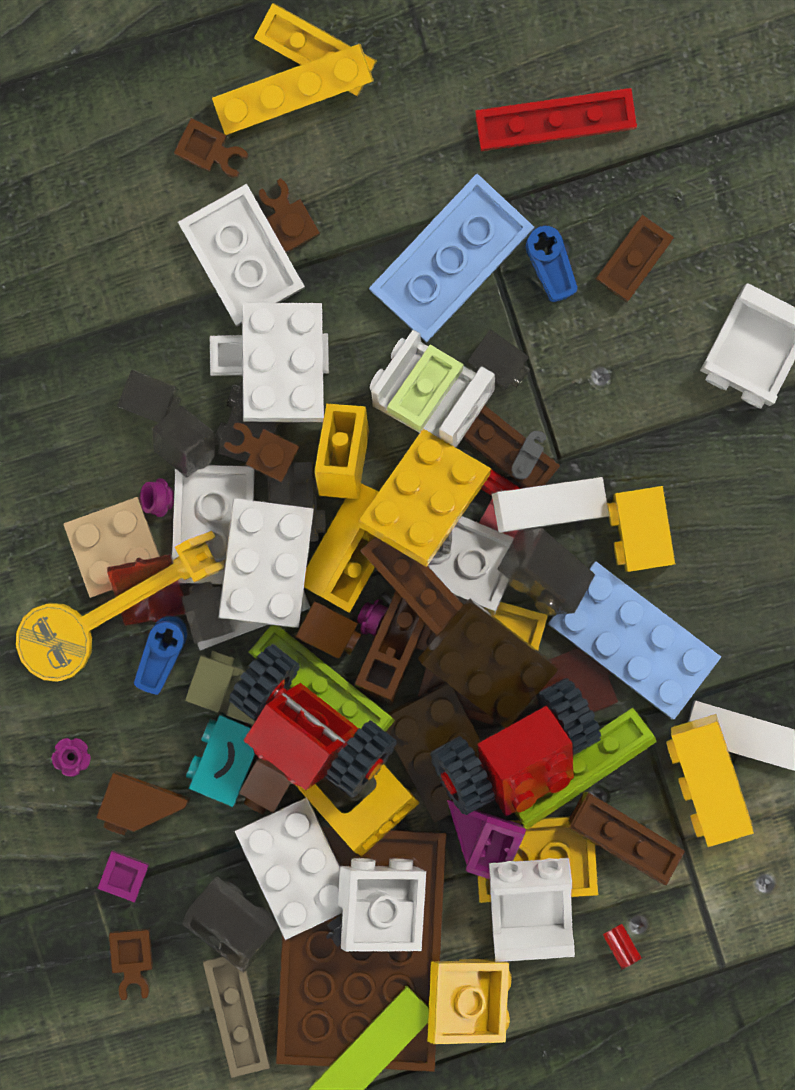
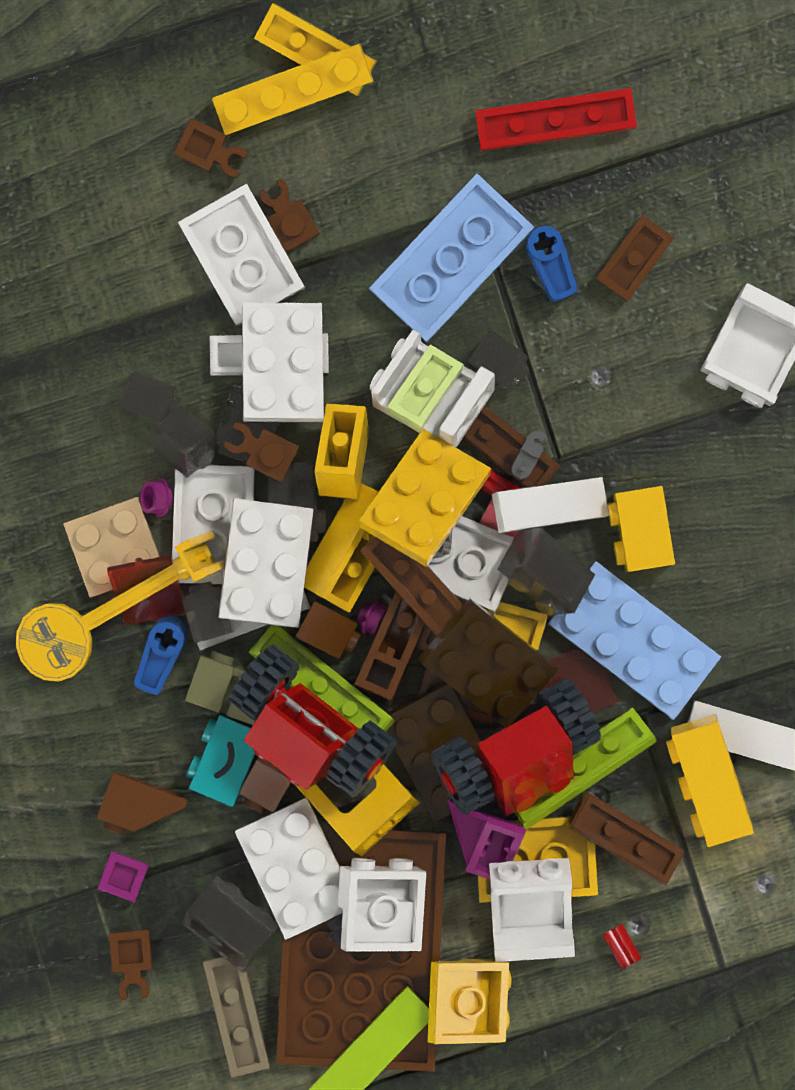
magenta plate [51,738,91,777] -> none

